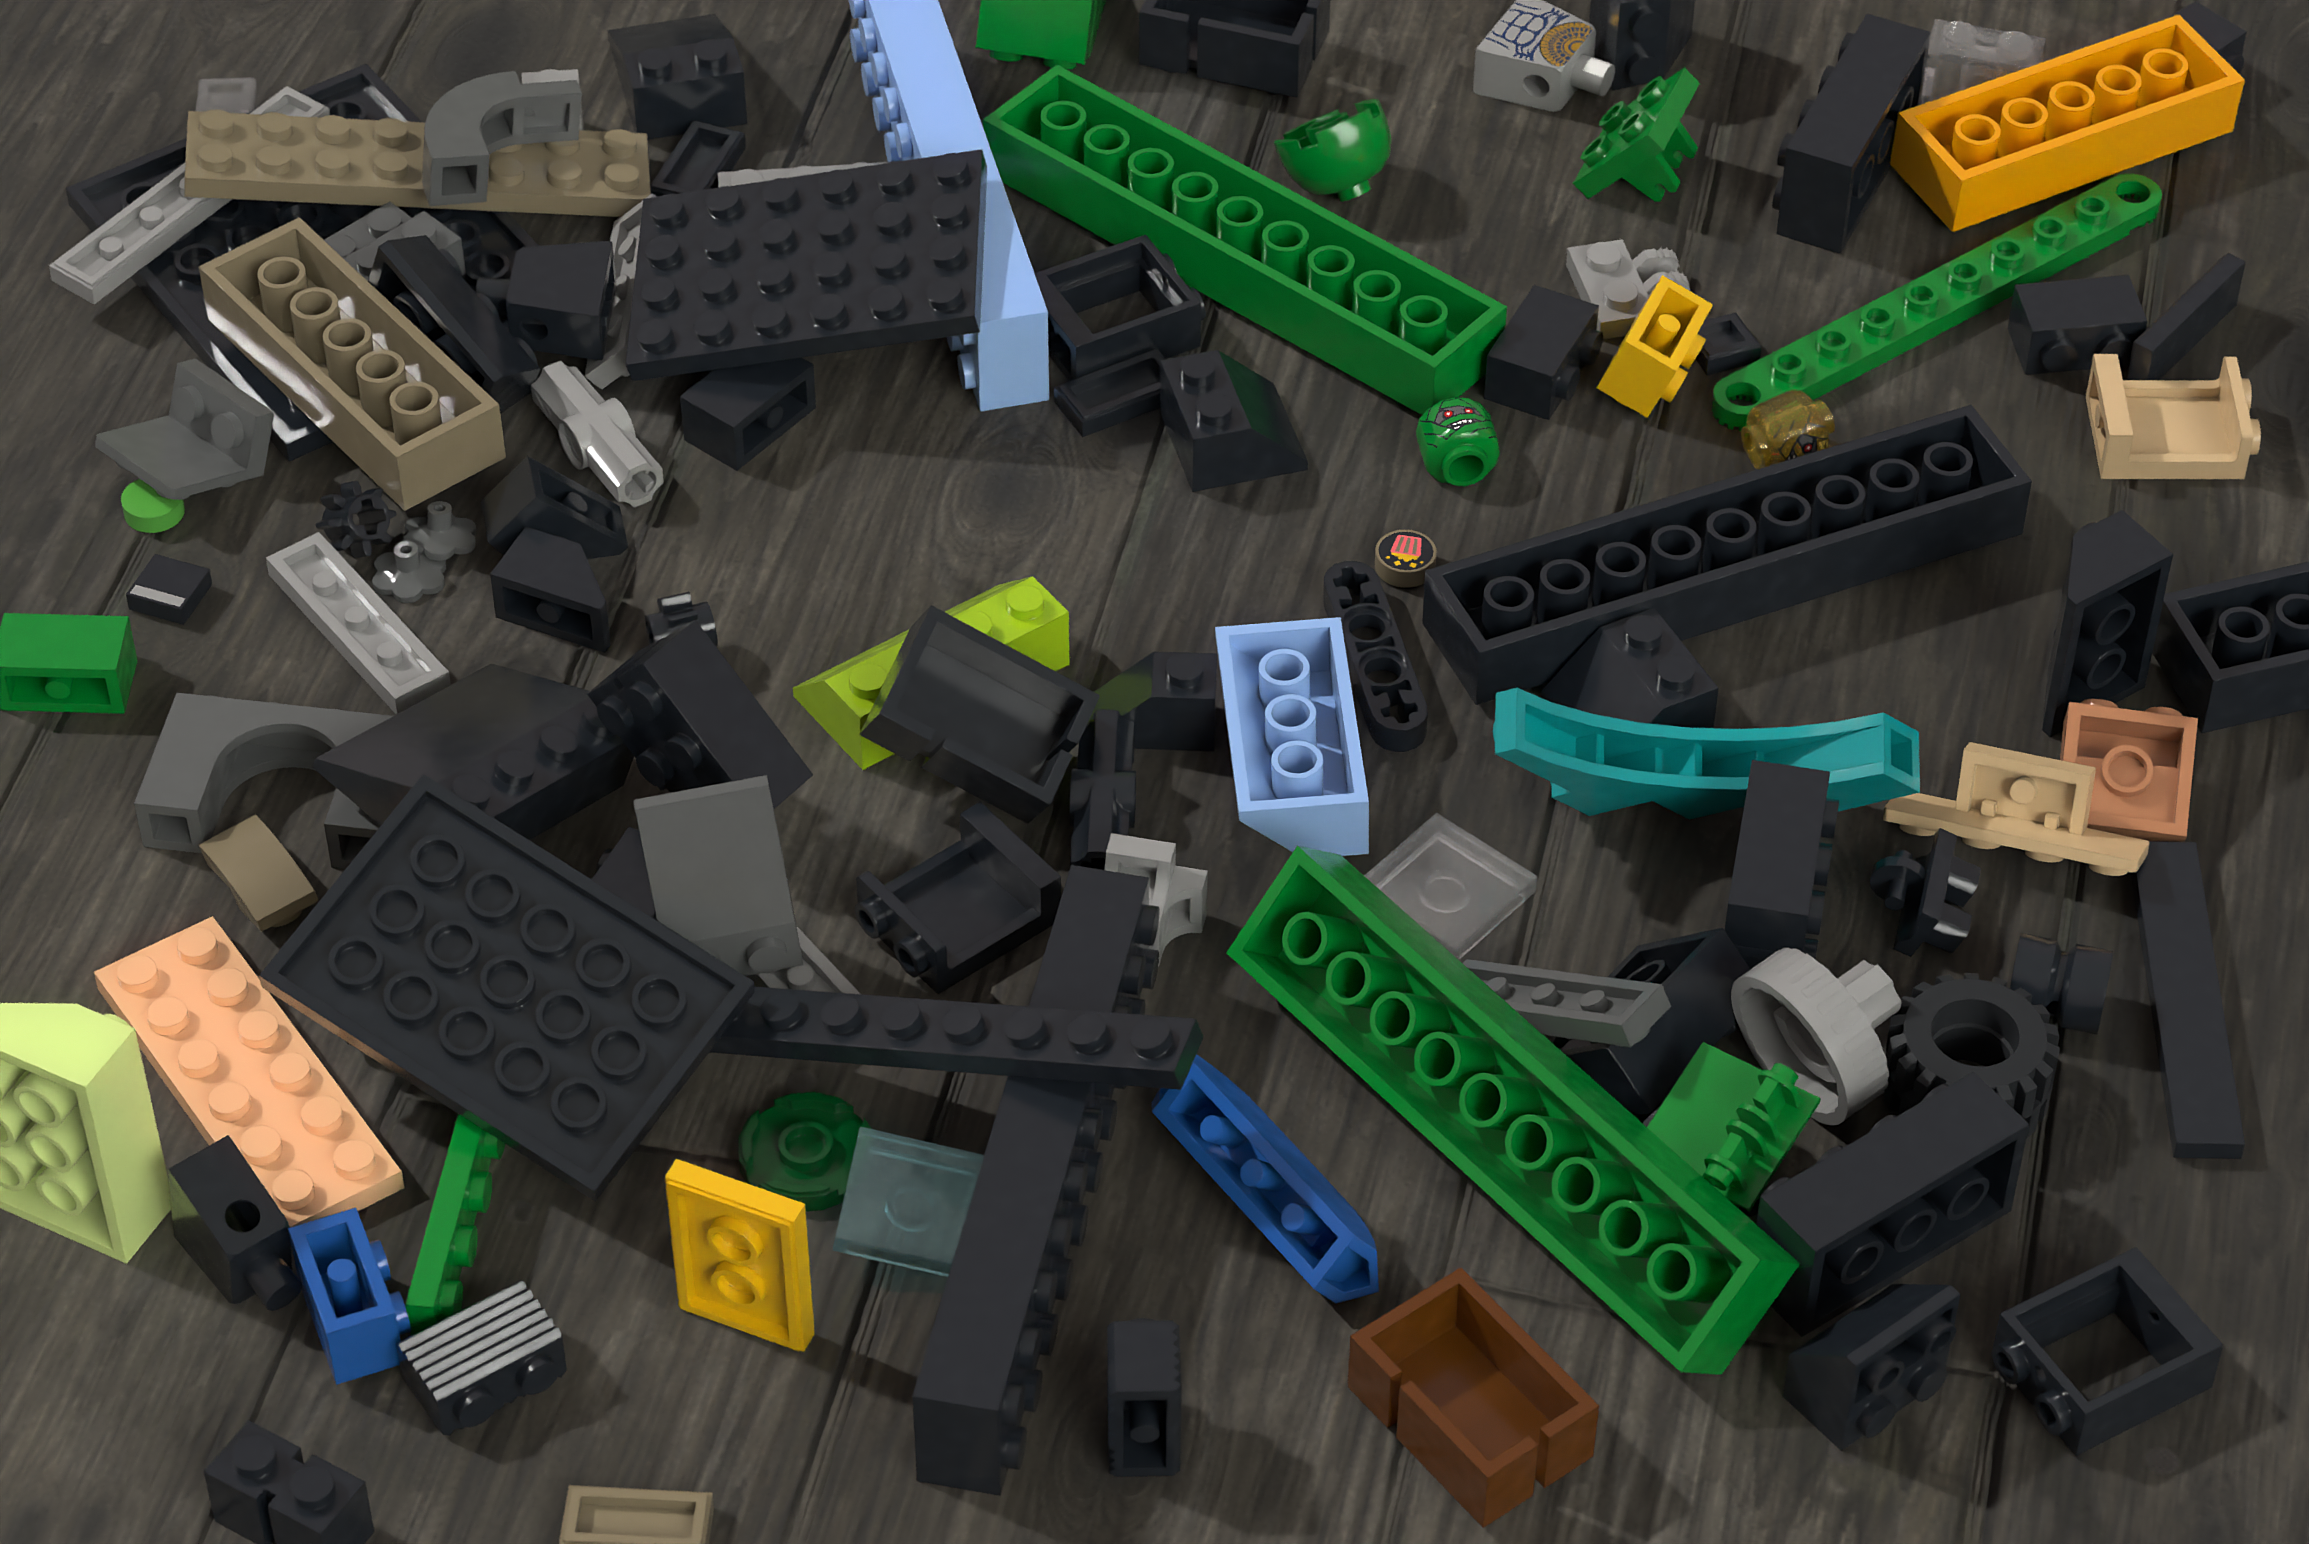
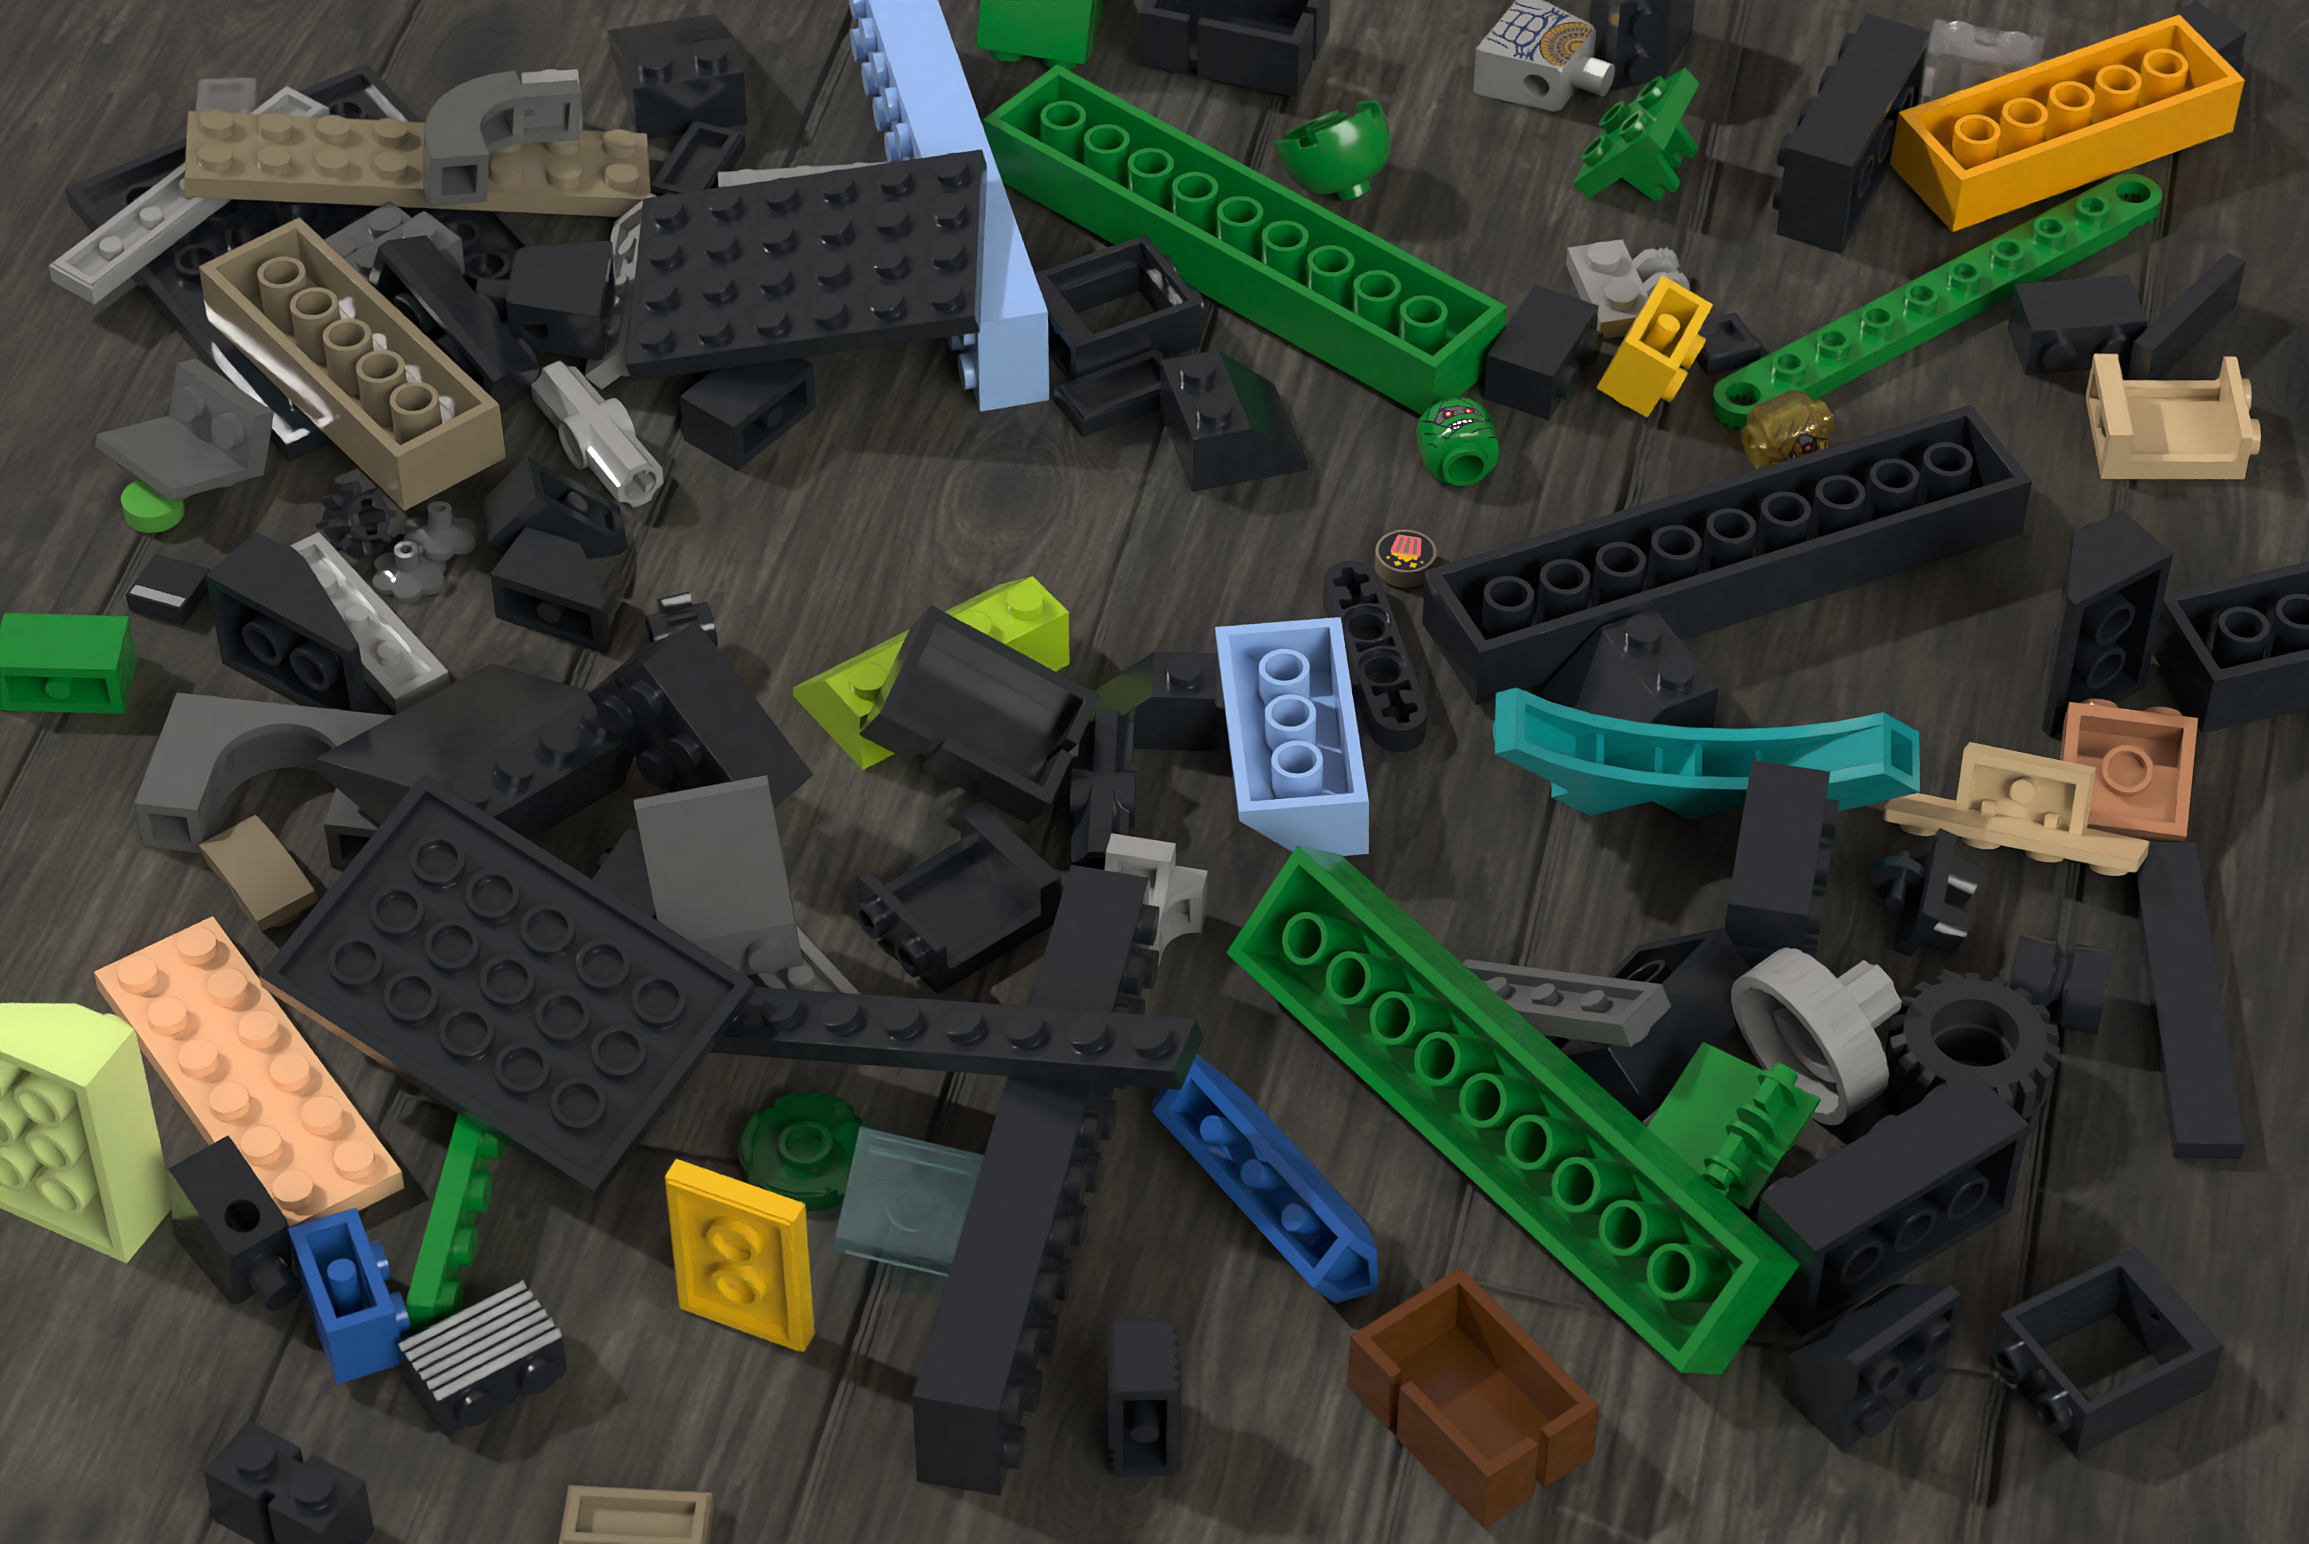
clear tile [1364,813,1537,960] -> none
none -> black slope [206,532,370,713]

